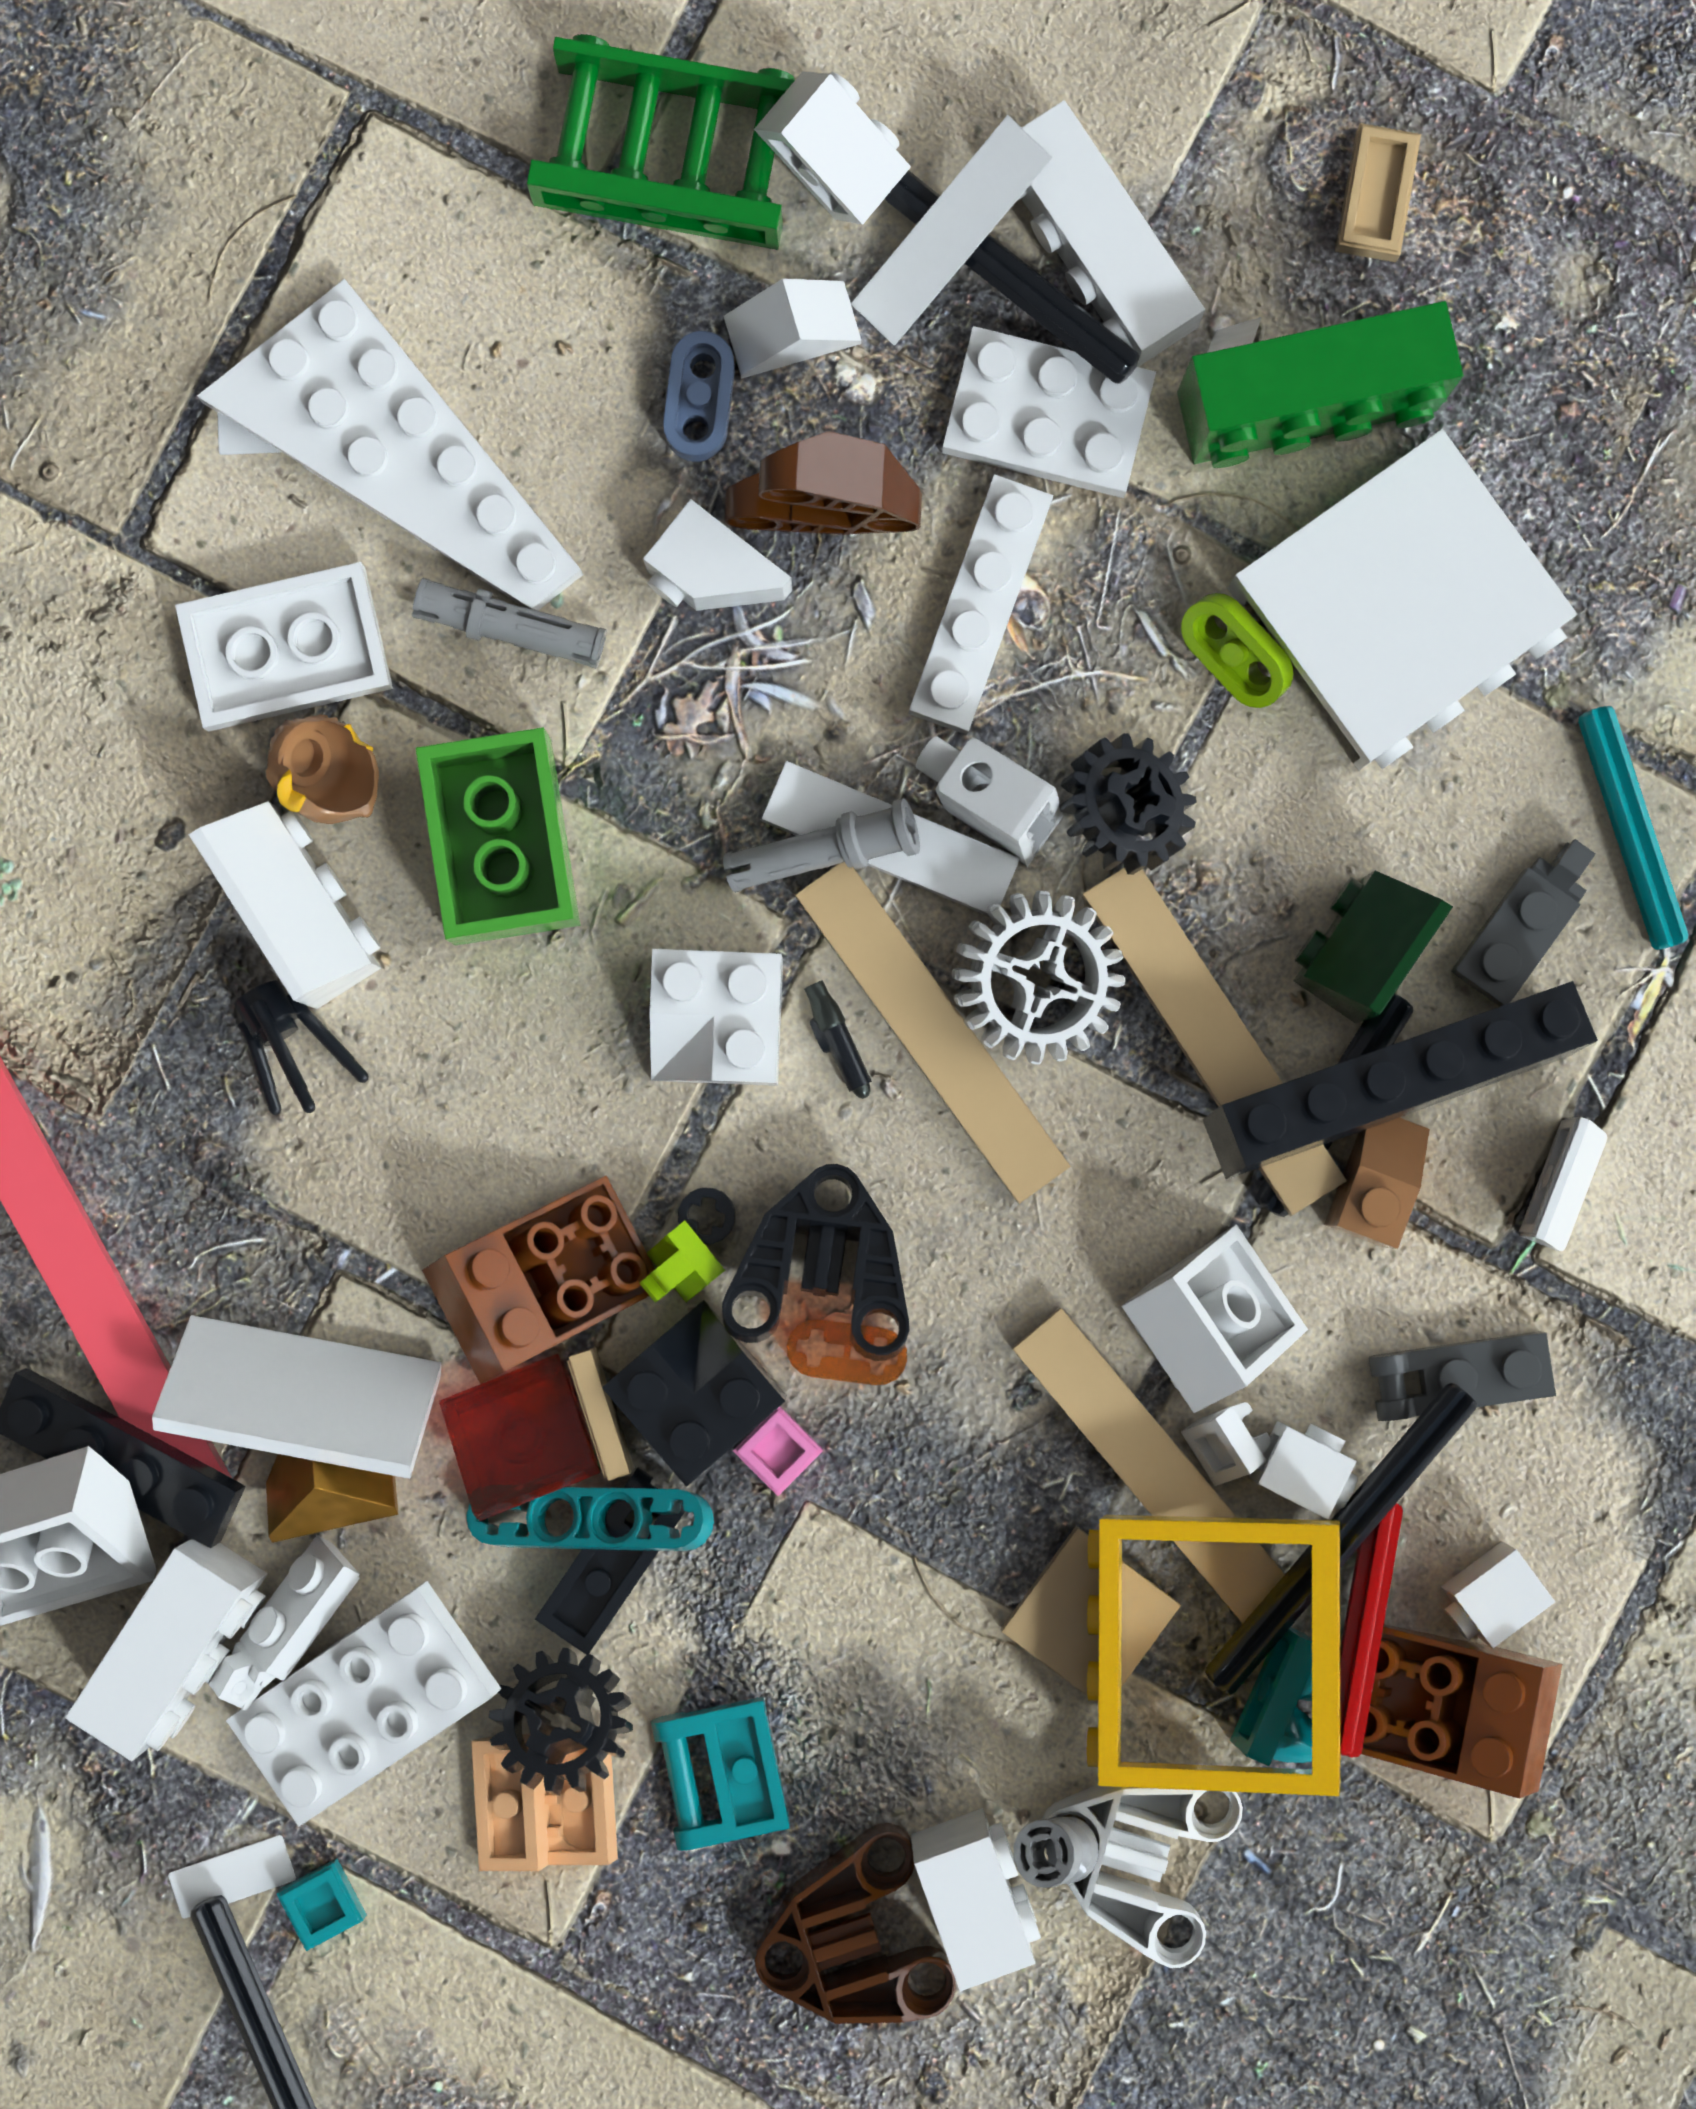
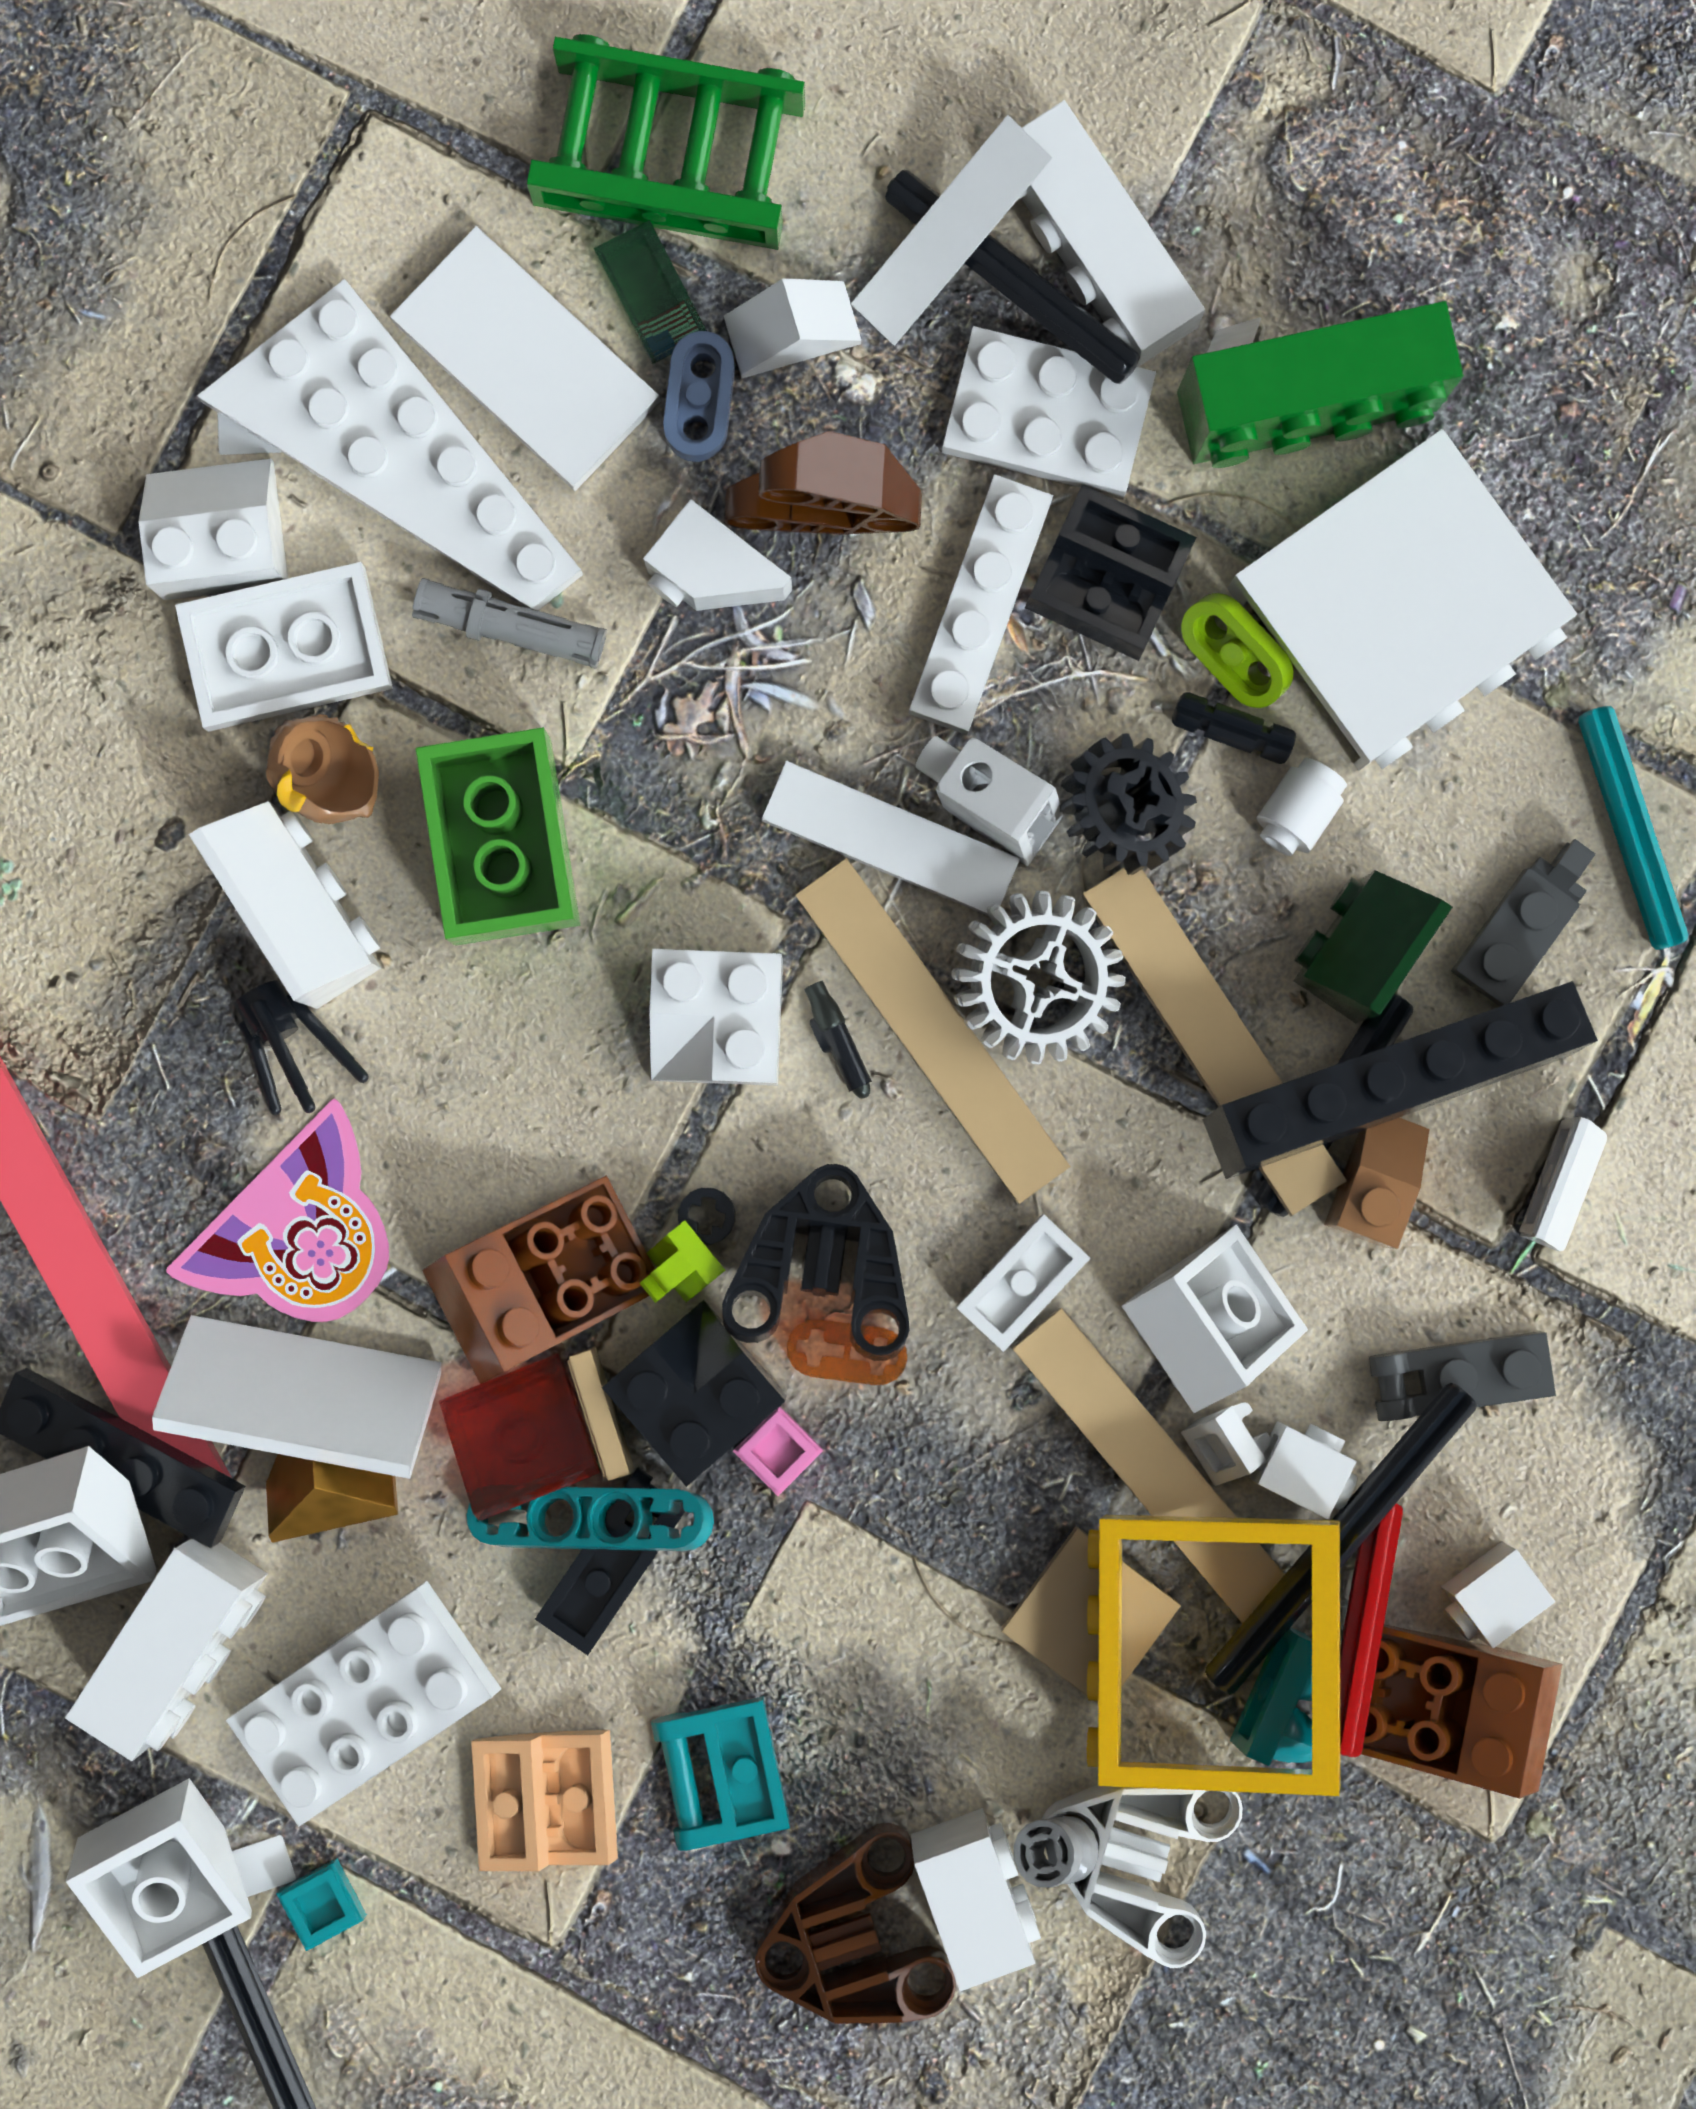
white hinge [209,1535,360,1711] -> none
black gear [489,1648,633,1796] -> none
light grey pin [723,798,920,893] -> none
white brick [754,71,911,225] -> none
tan tile [1335,123,1421,262] -> none
none -> white slope [66,1778,252,1978]
none -> white slope [138,458,288,600]
none -> sticker [166,1099,389,1322]
none -> white tile [390,226,661,491]
none -> clear green tile [594,220,707,365]
none -> white plate [956,1214,1091,1352]
none -> black slope [1025,484,1197,661]
none -> black axle [1172,692,1296,764]
none -> white brick [1256,758,1347,856]

